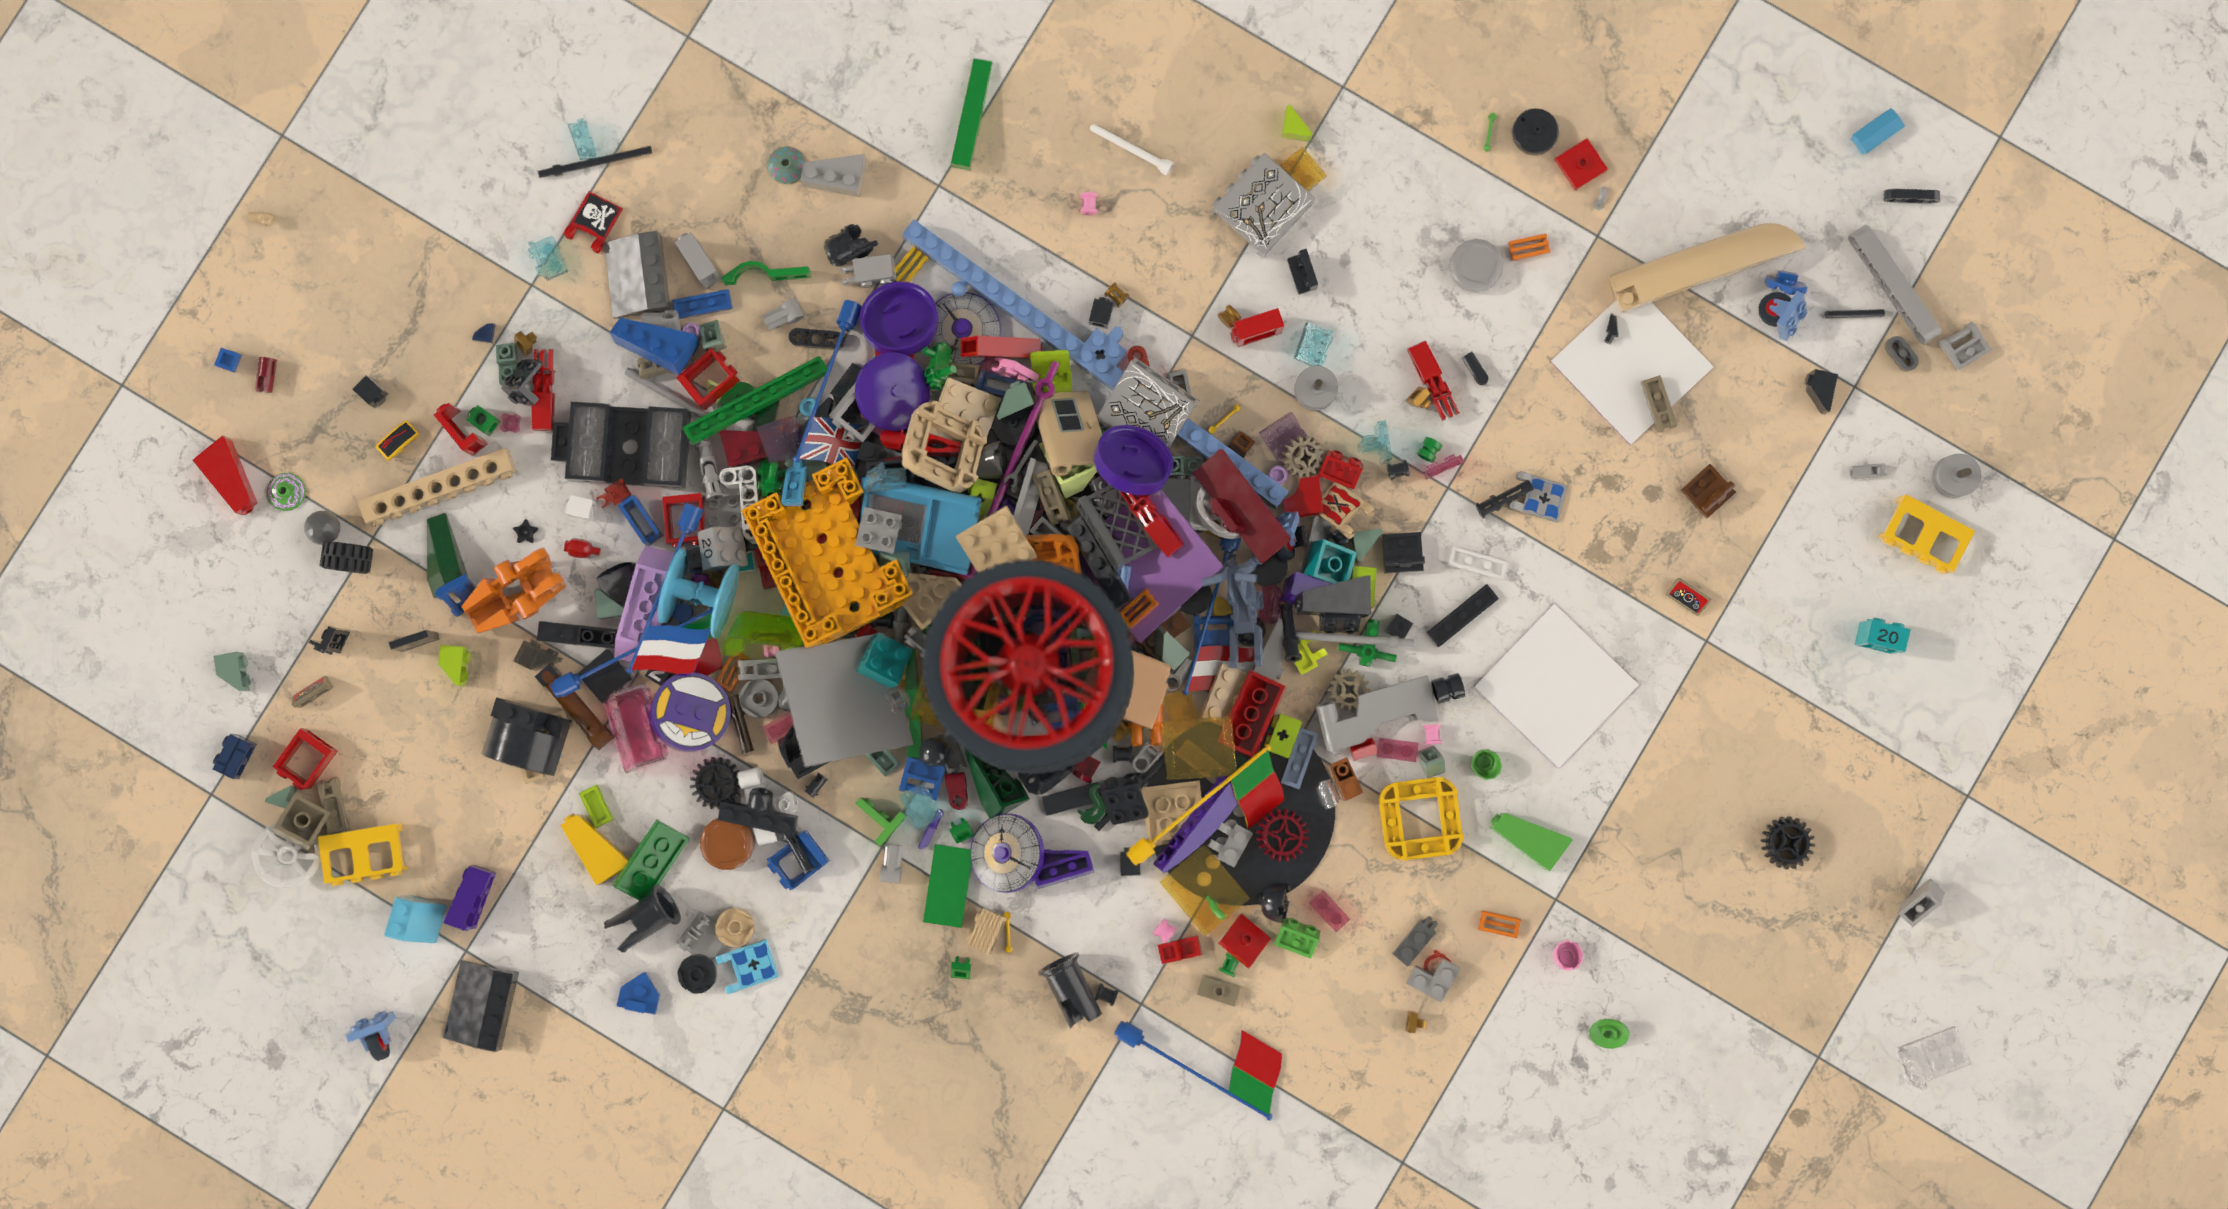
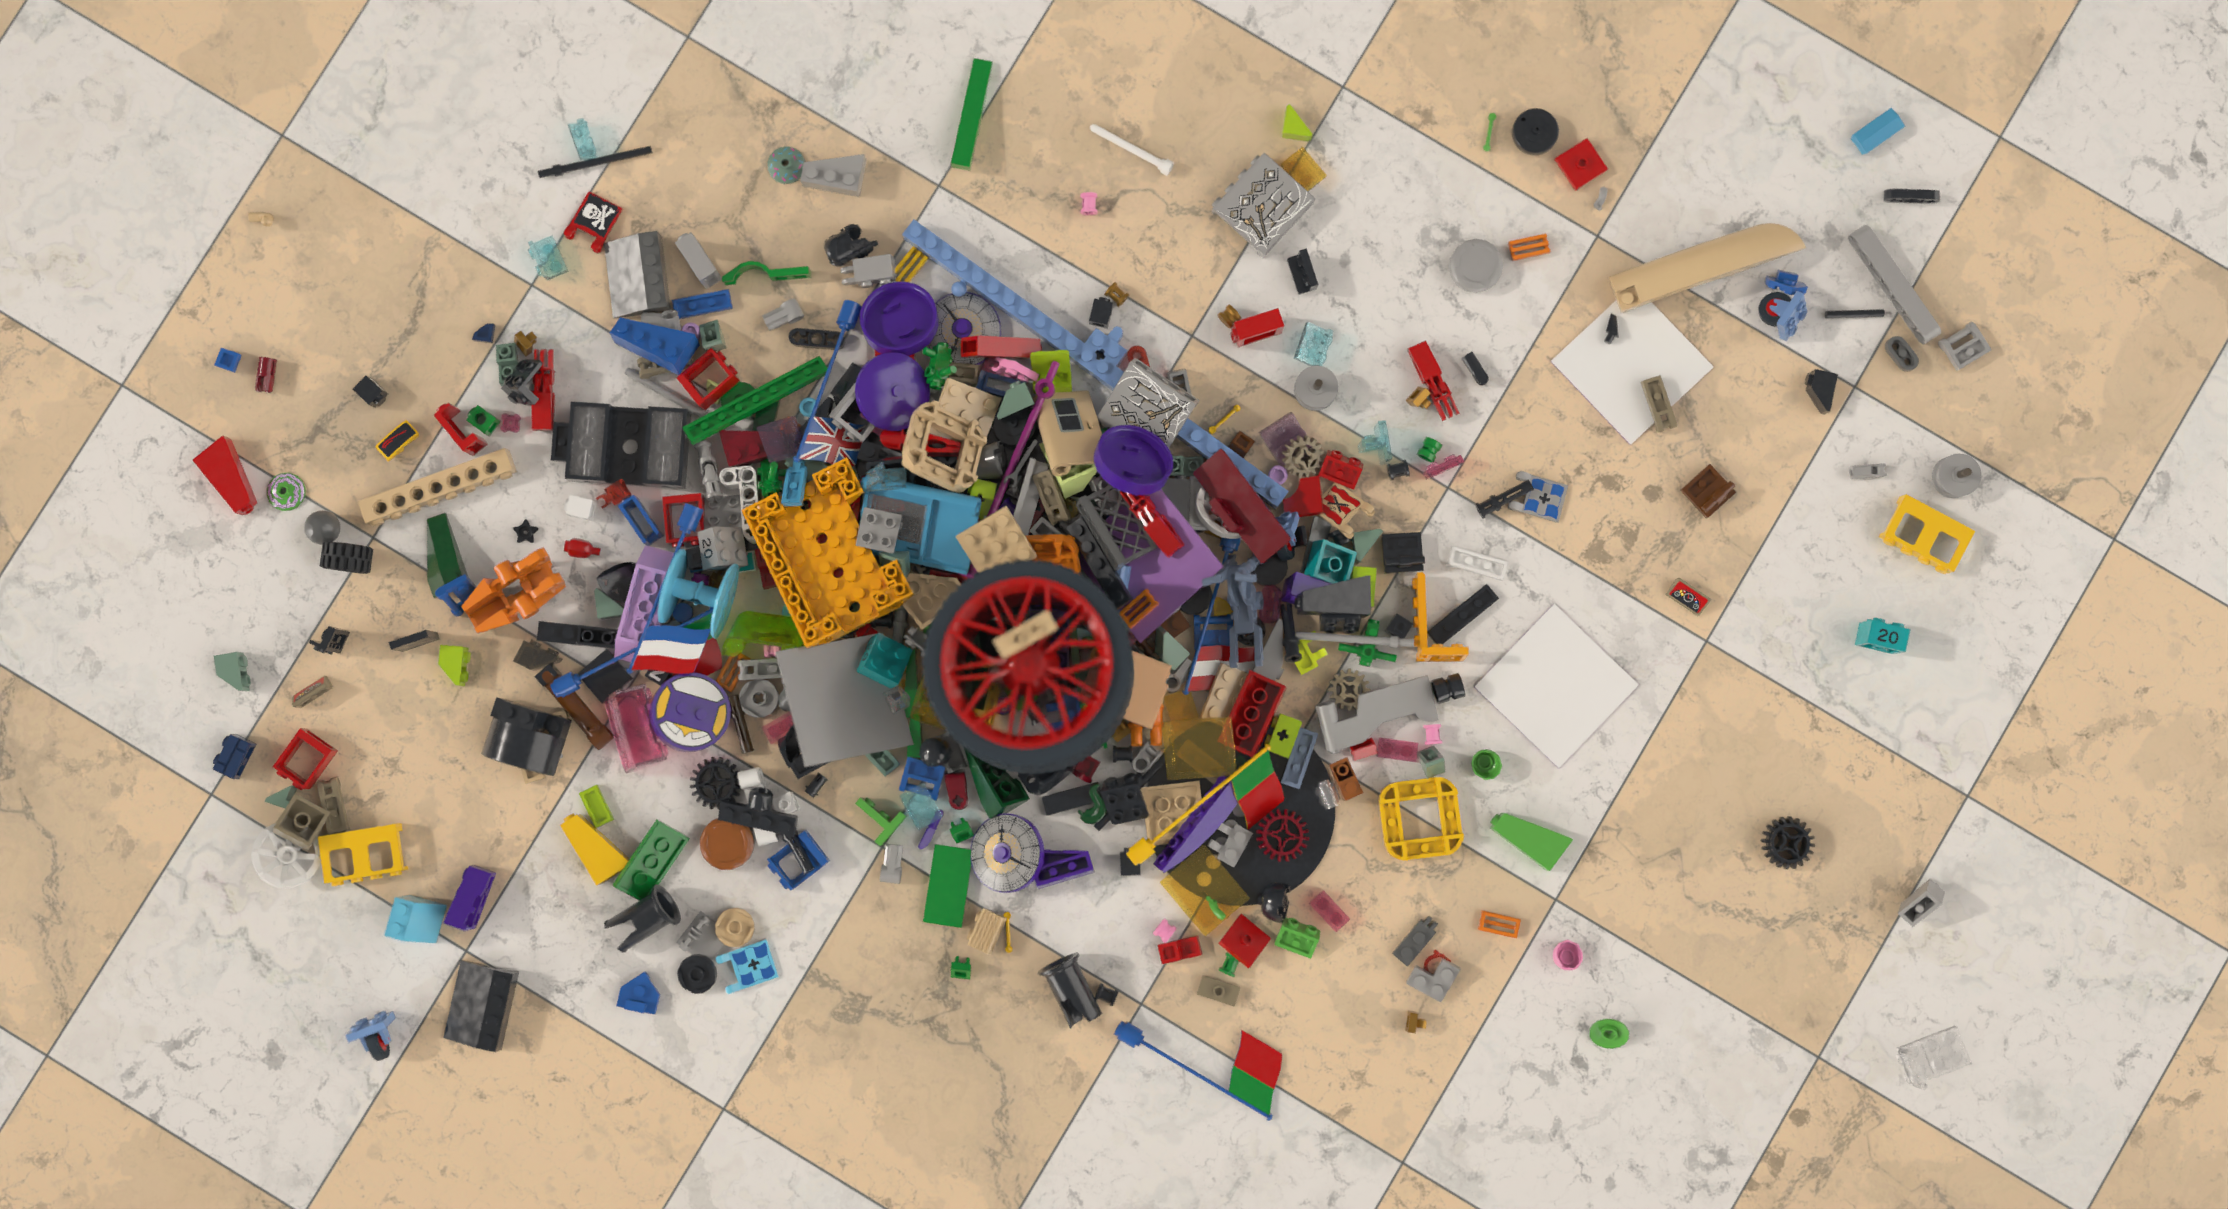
none -> tan plate [993,610,1058,659]
none -> light orange bracket [1412,572,1469,662]

